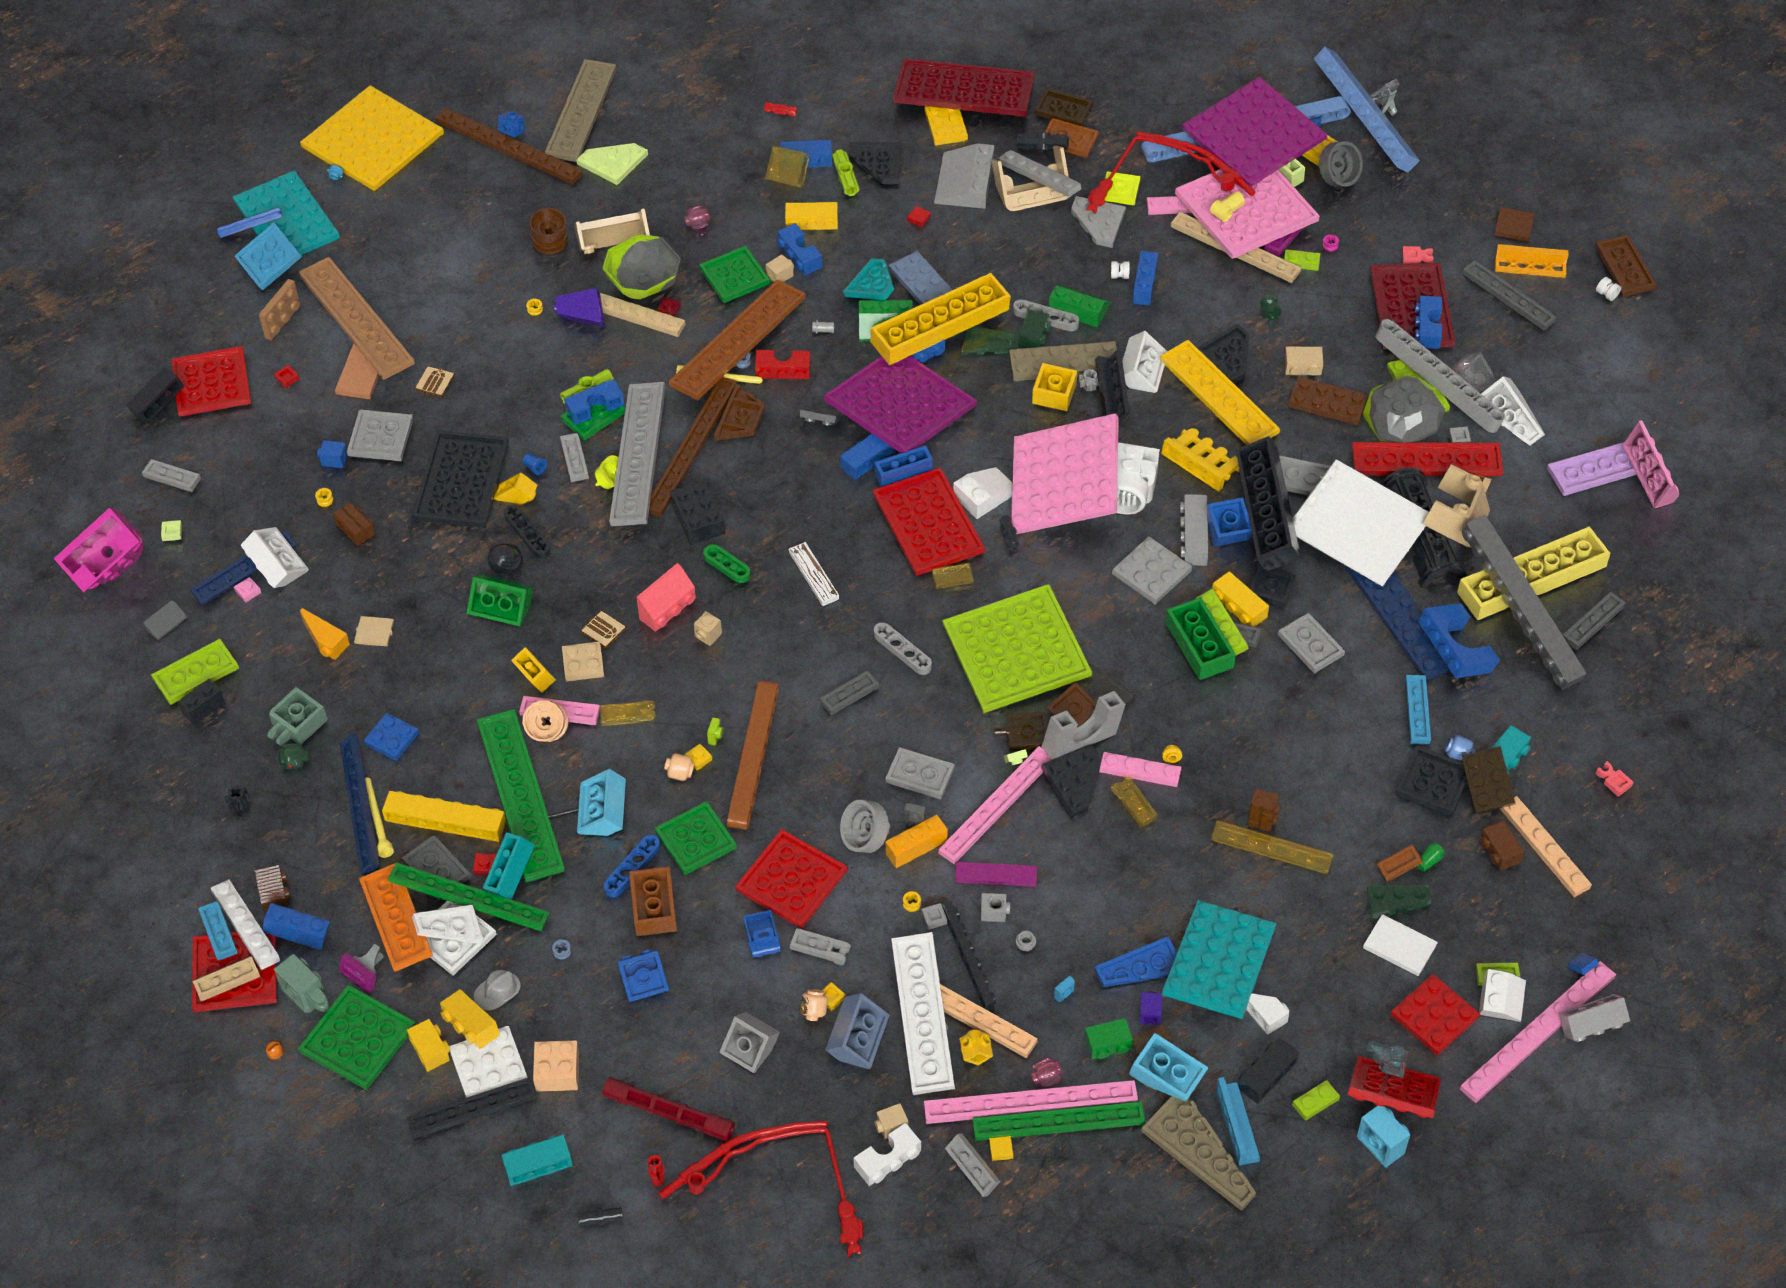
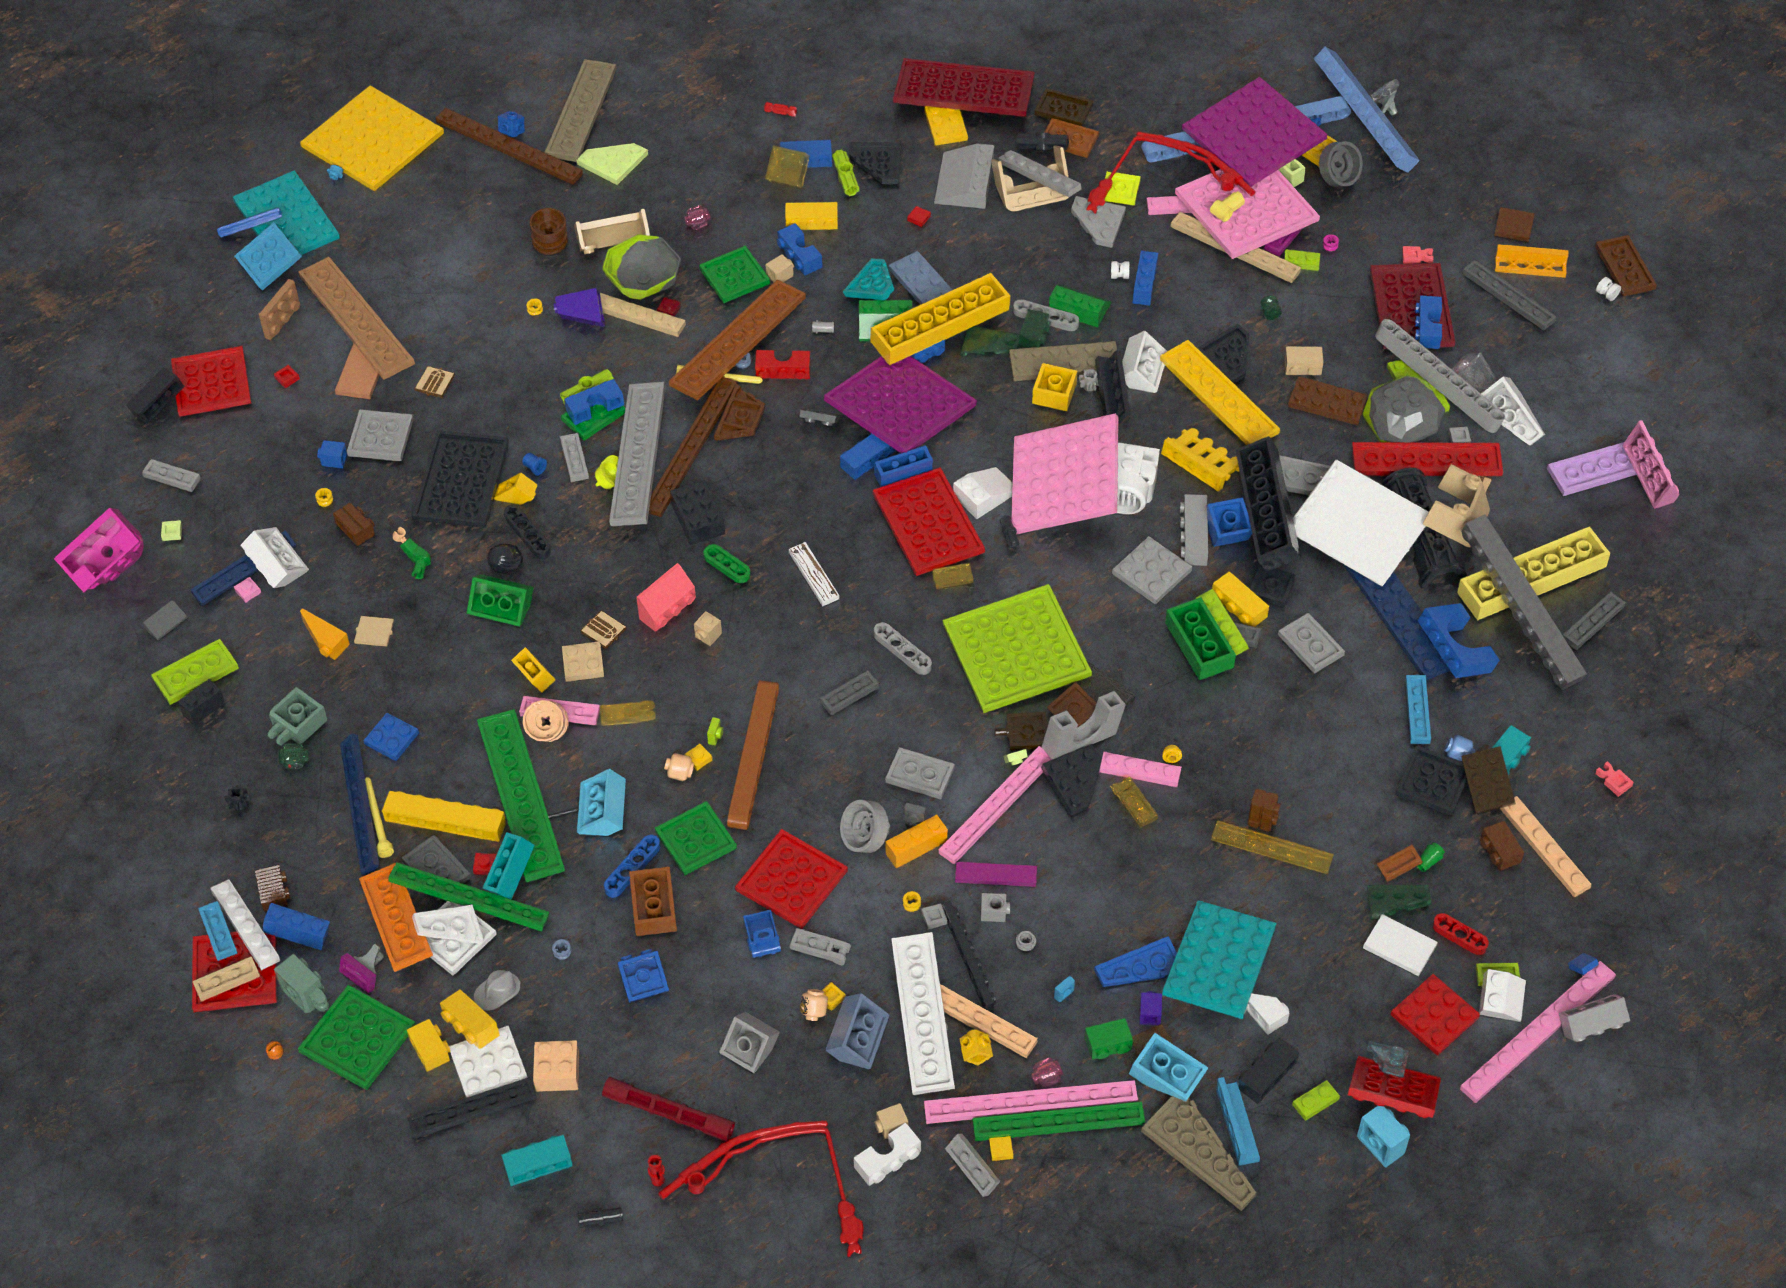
none -> green arm [393,527,431,579]
none -> red beam [1433,913,1489,955]

